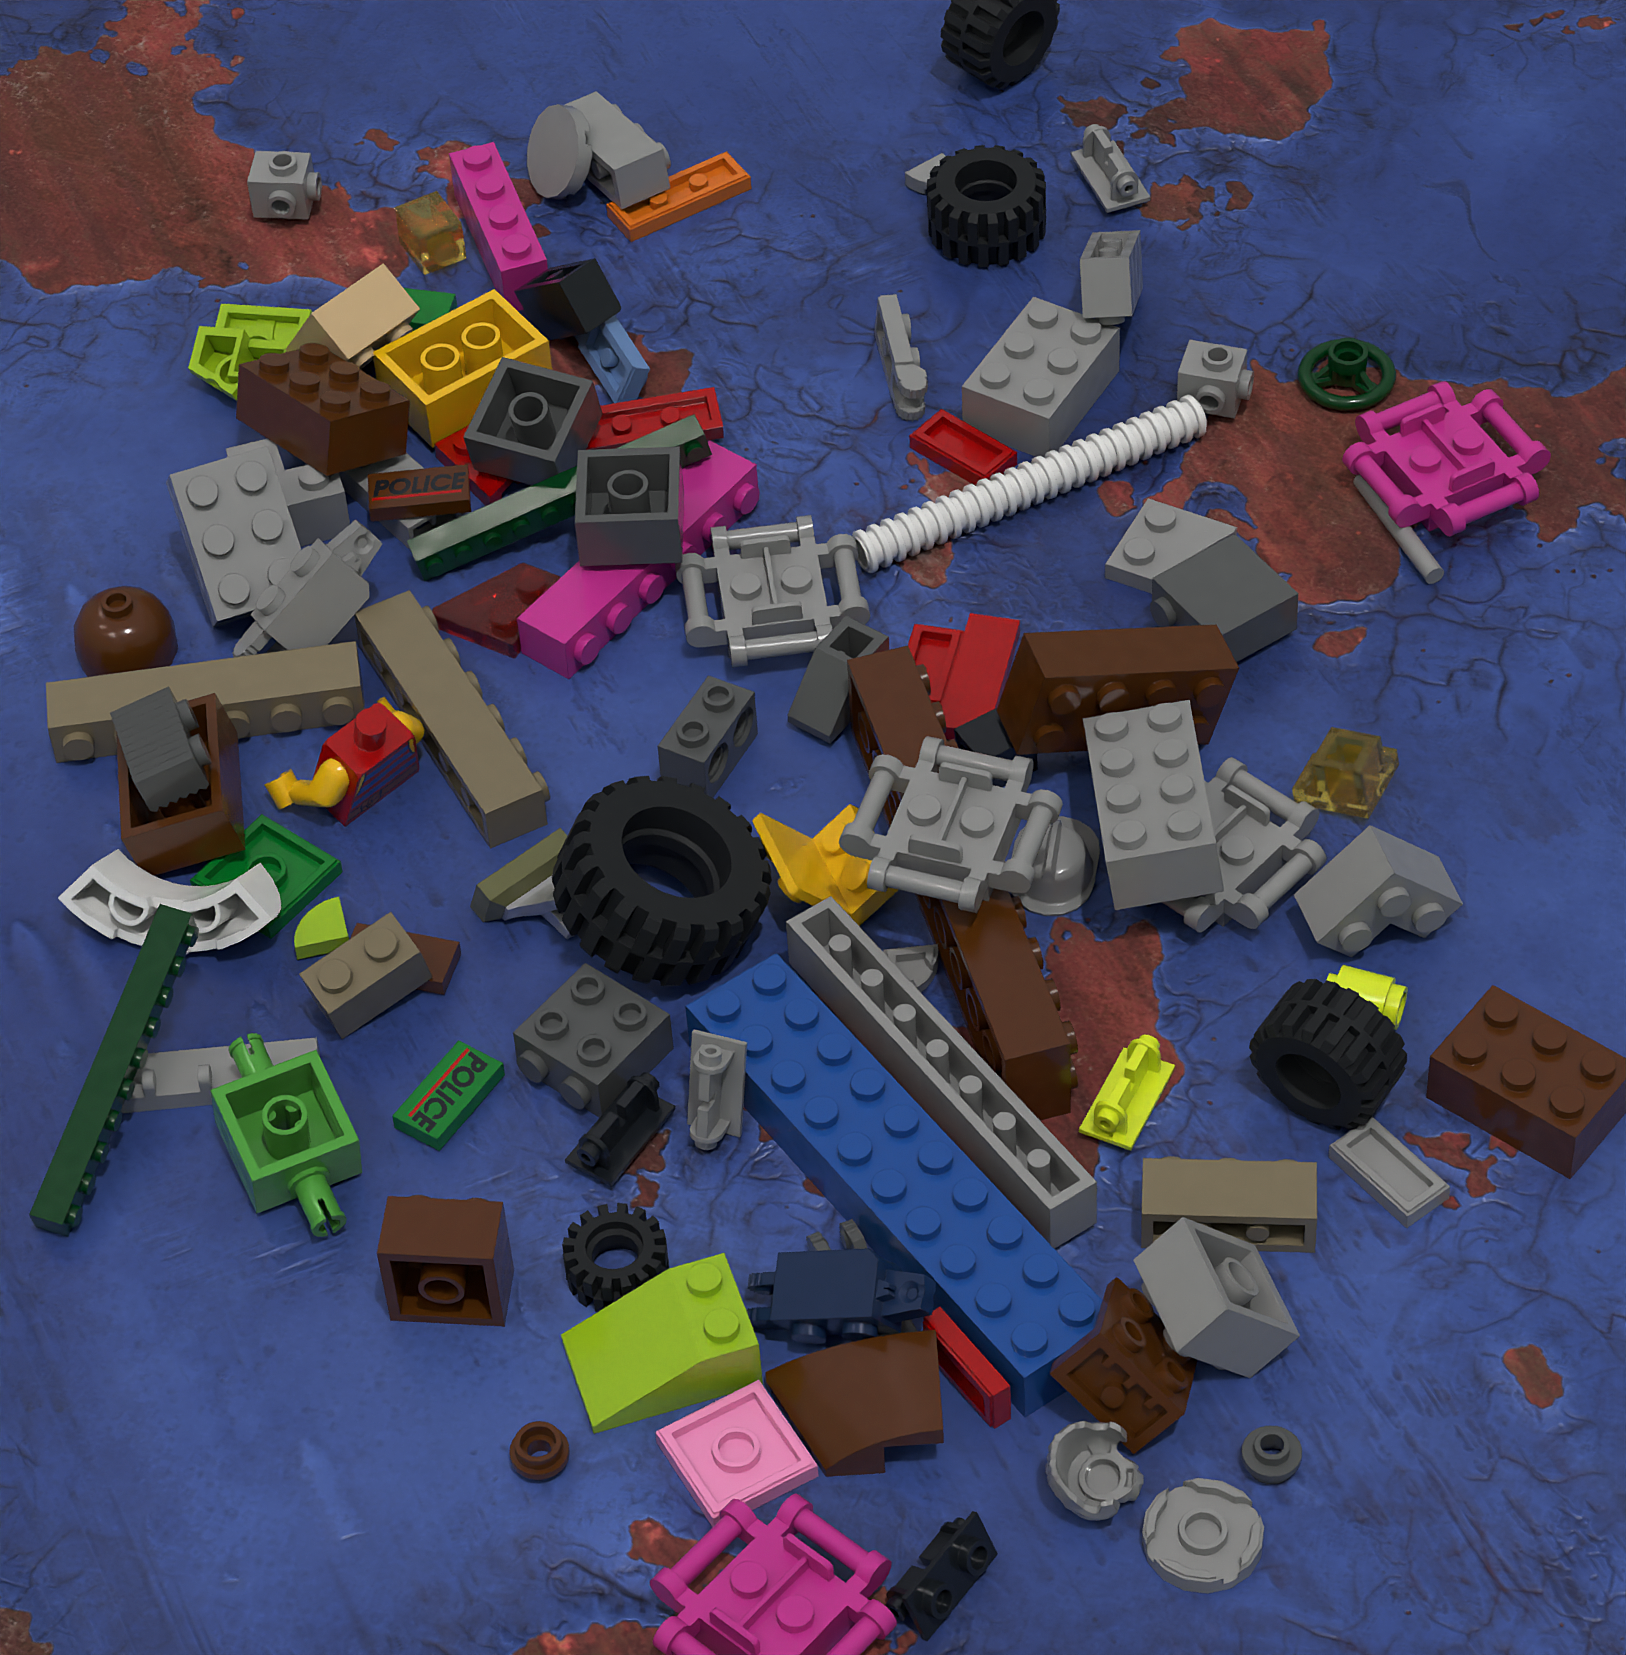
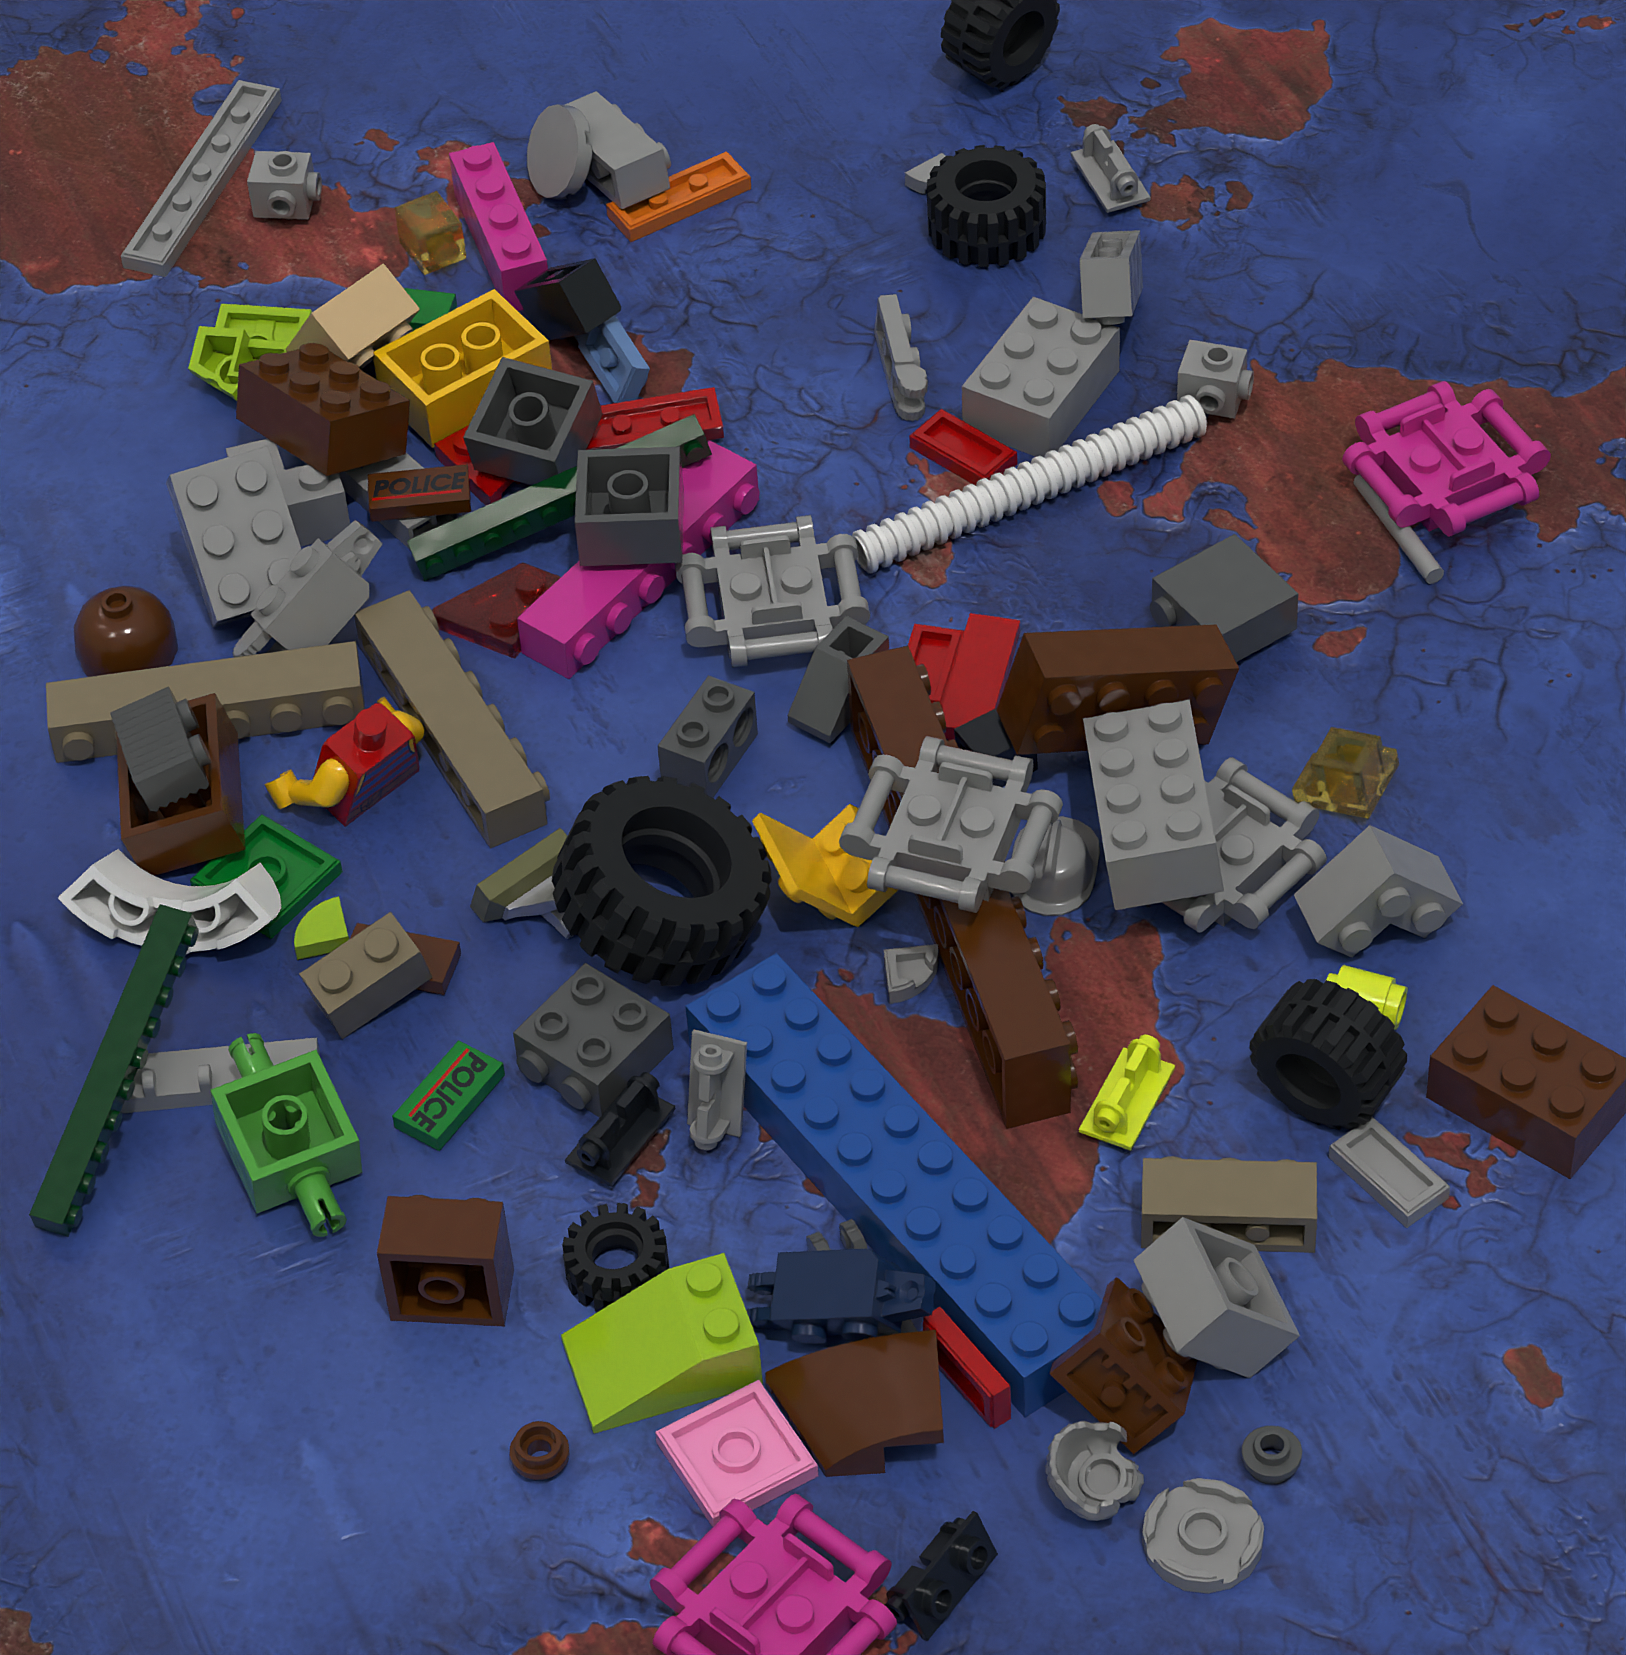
light grey brick [786,896,1097,1248] -> none
light grey wing [1105,498,1237,594] -> none
dark green piece [1298,338,1396,411] -> none
none -> light grey tile [121,80,282,277]

